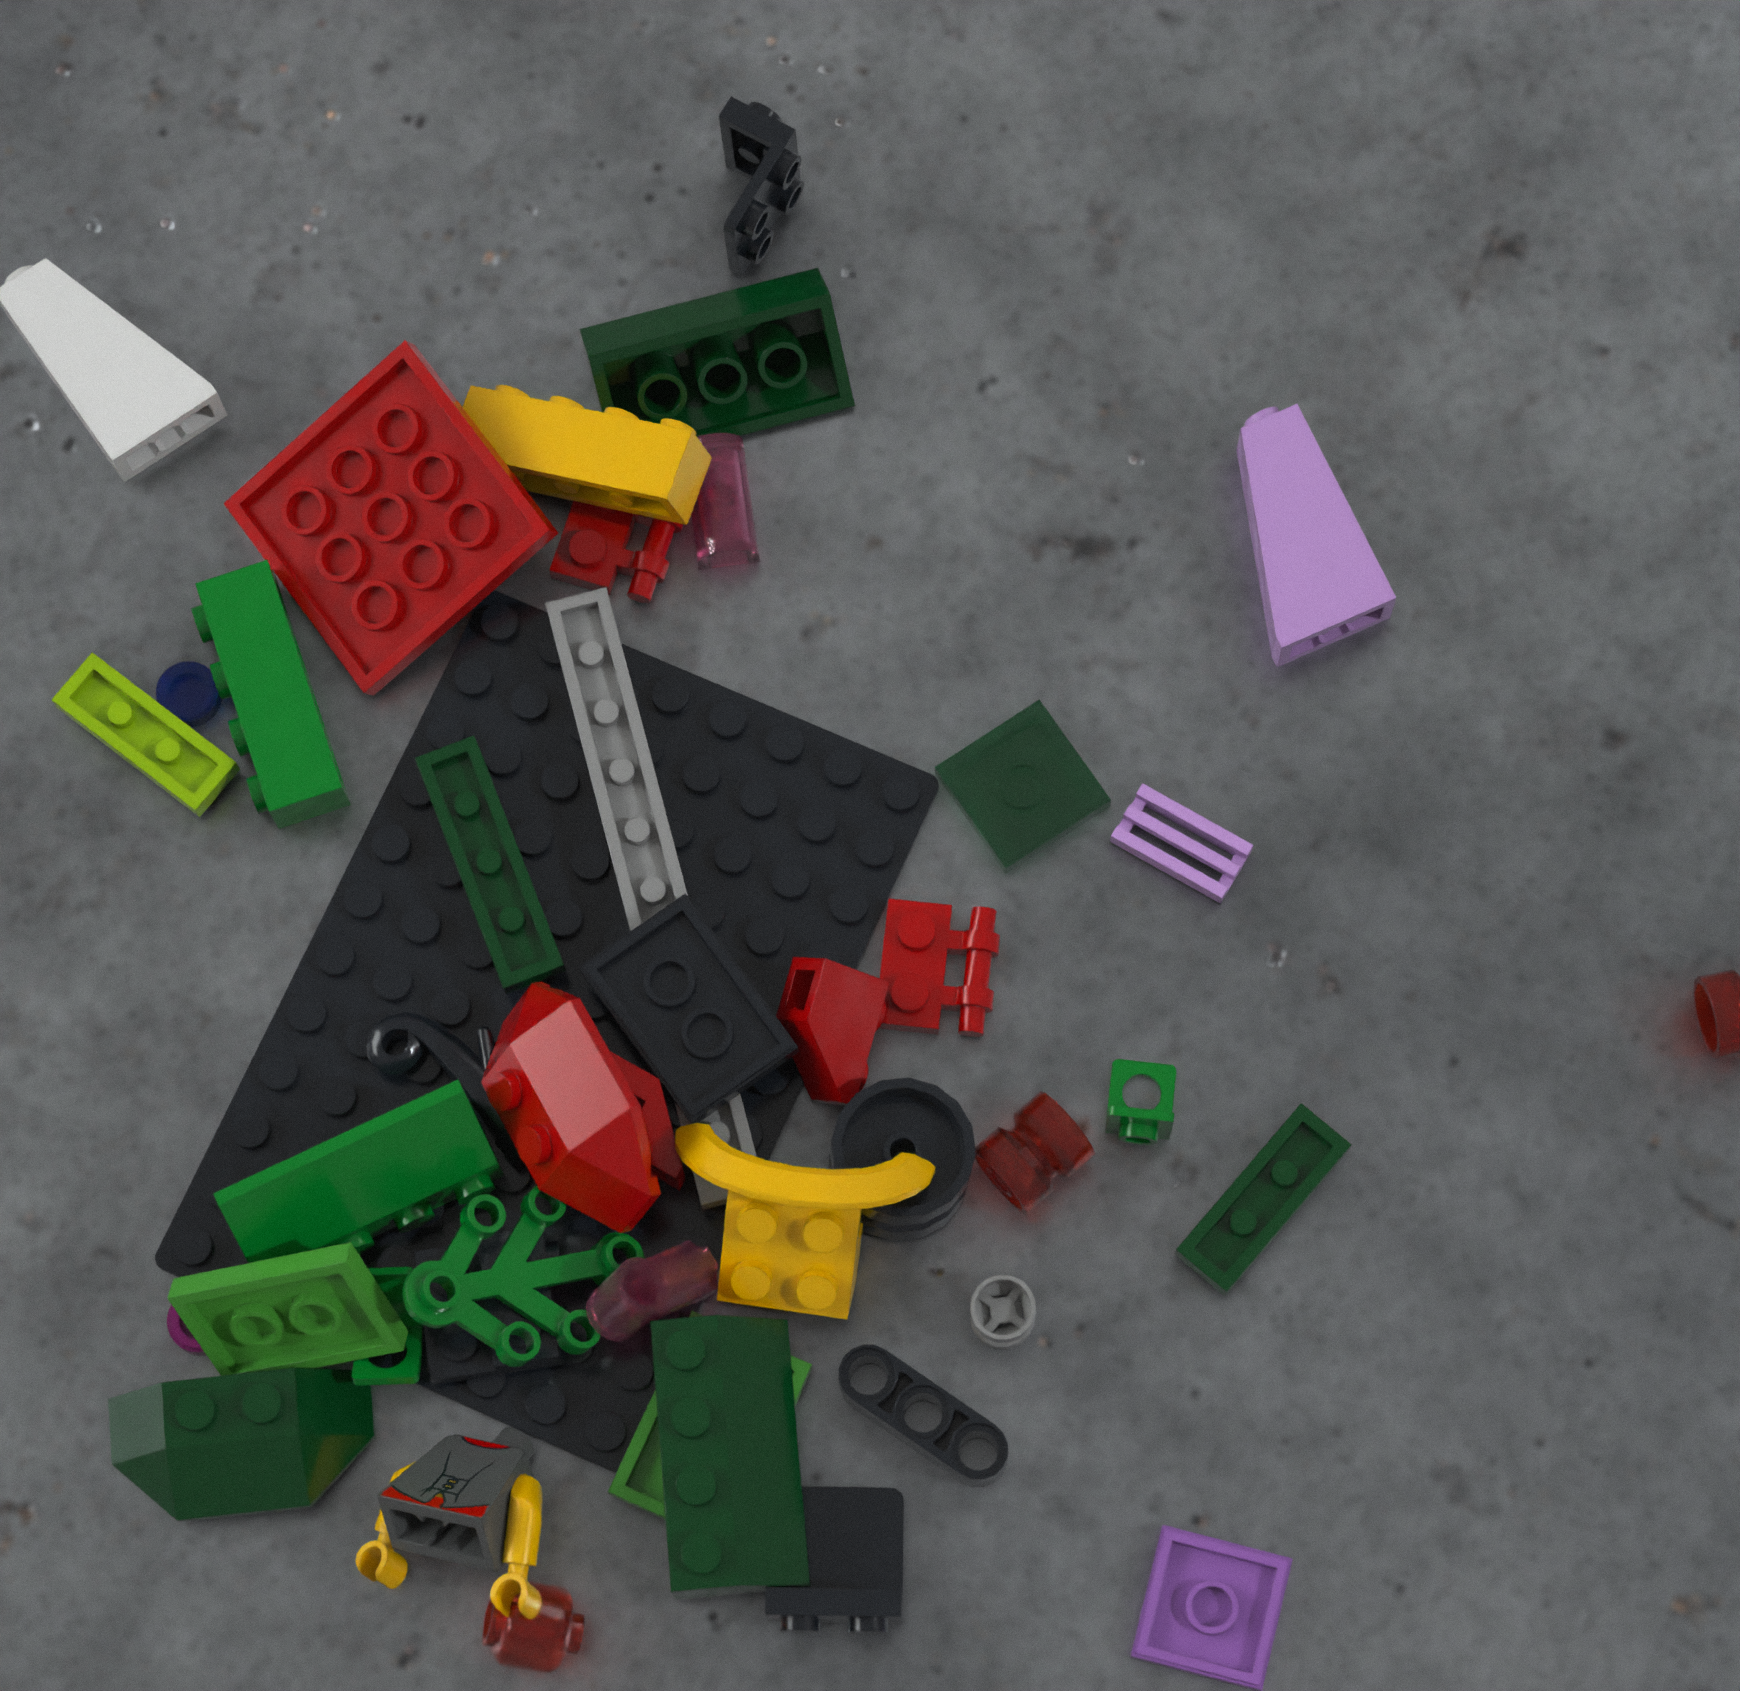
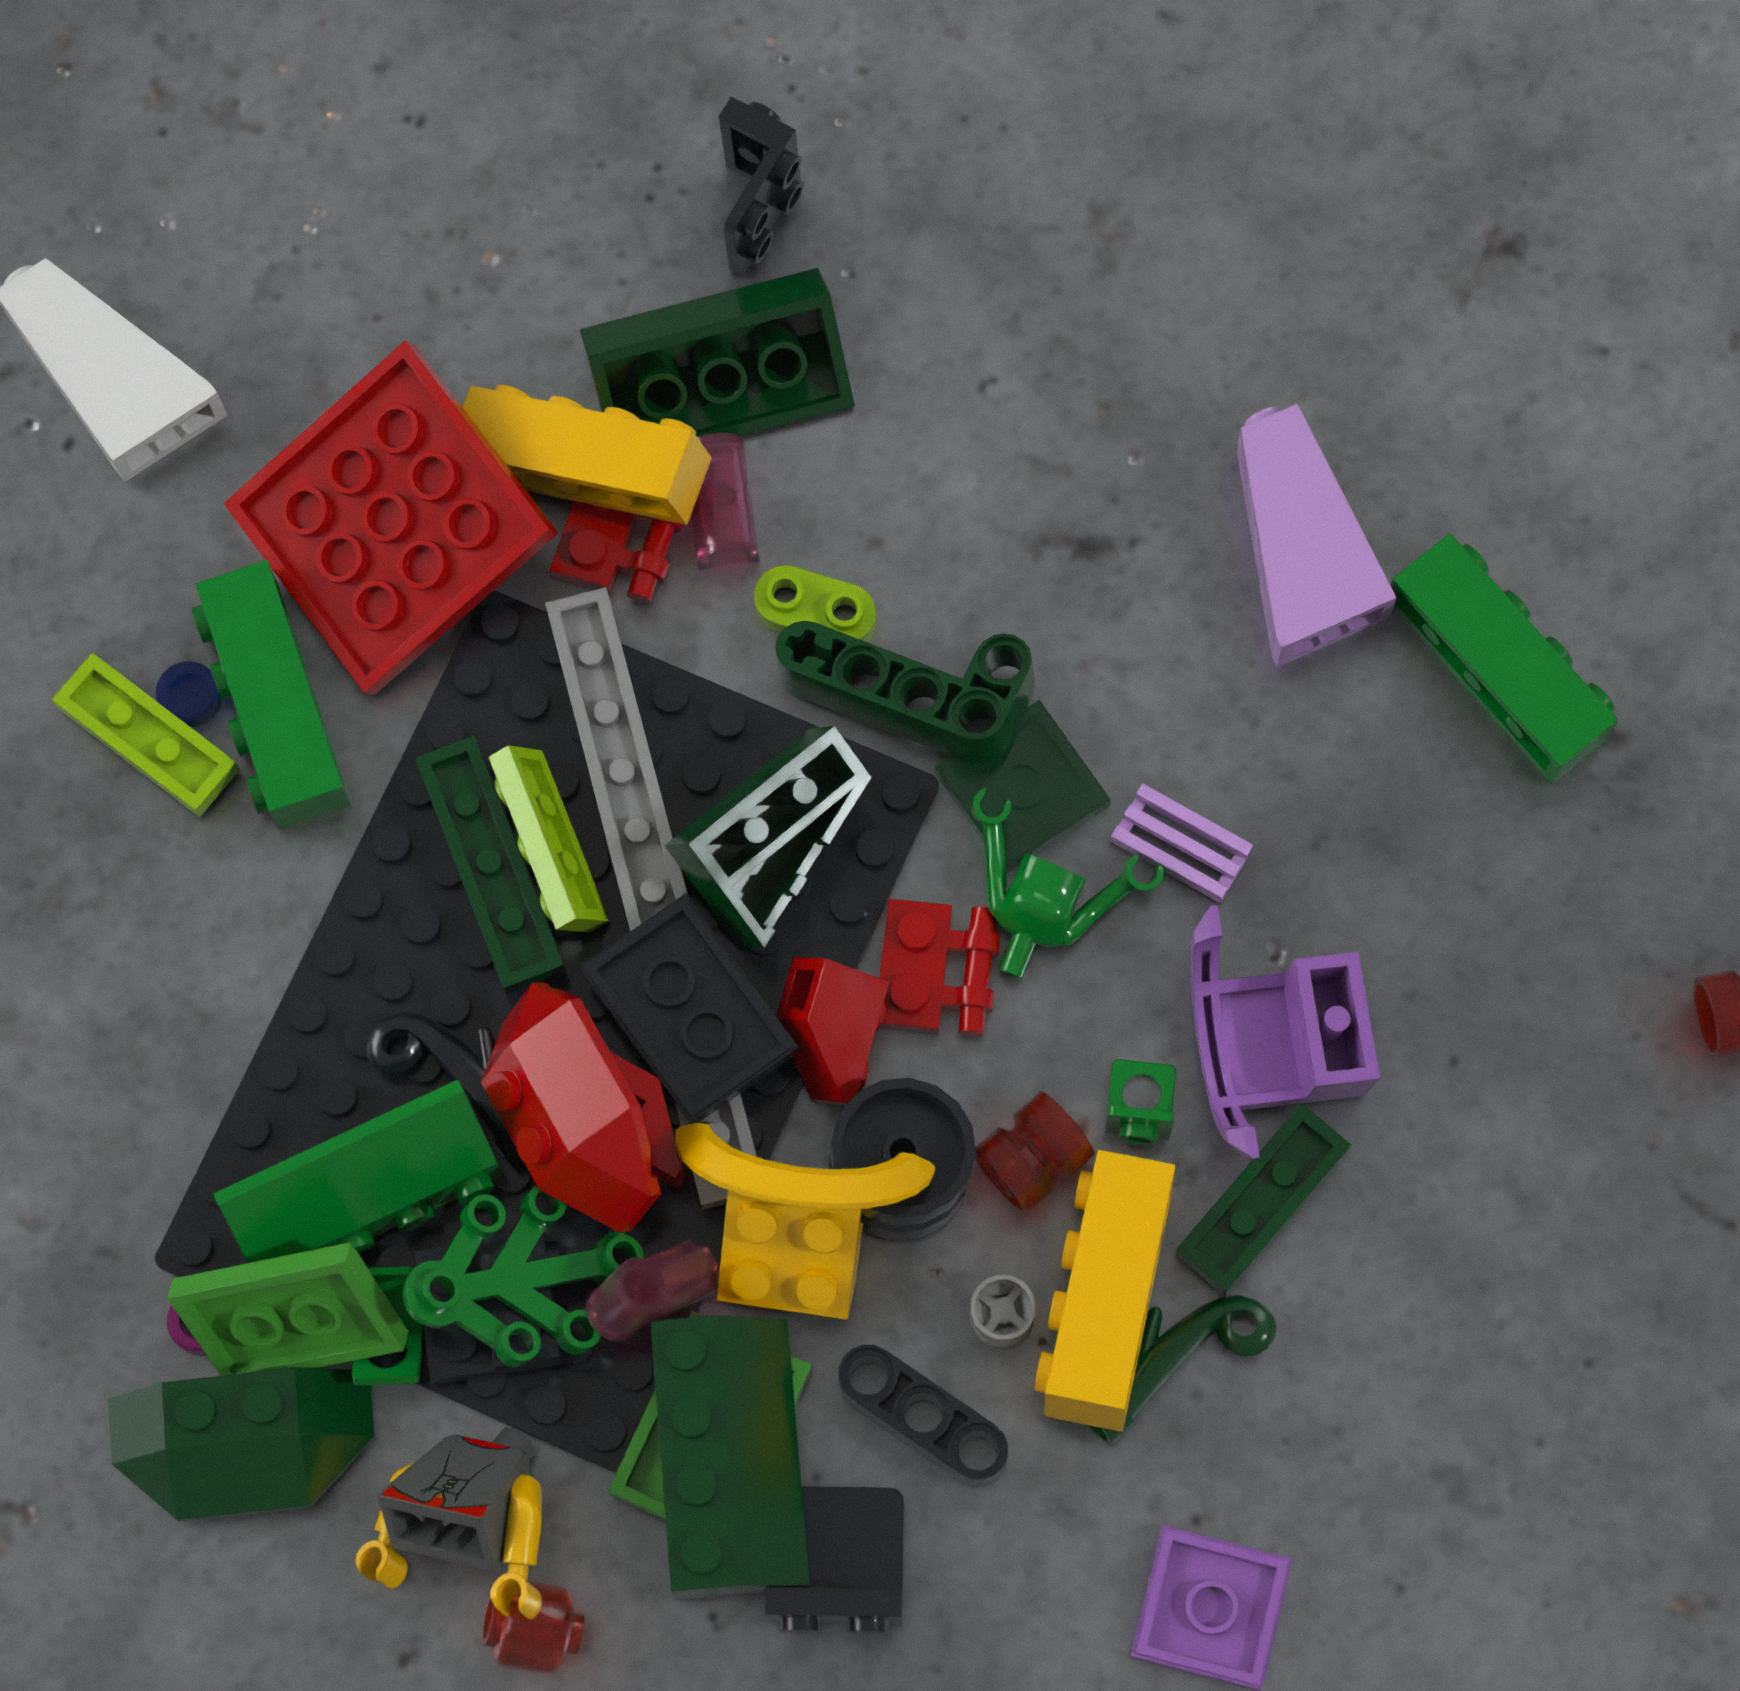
none -> lime plate [489,745,610,933]
none -> dark green wedge [664,726,872,948]
none -> lime plate [754,565,876,642]
none -> dark green beam [775,621,1035,765]
none -> green piece [970,787,1164,978]
none -> yellow brick [1034,1150,1175,1432]
none -> dark green plant [1087,1295,1277,1446]
none -> medium lavender piece [1190,904,1381,1160]
none -> green brick [1390,533,1618,784]

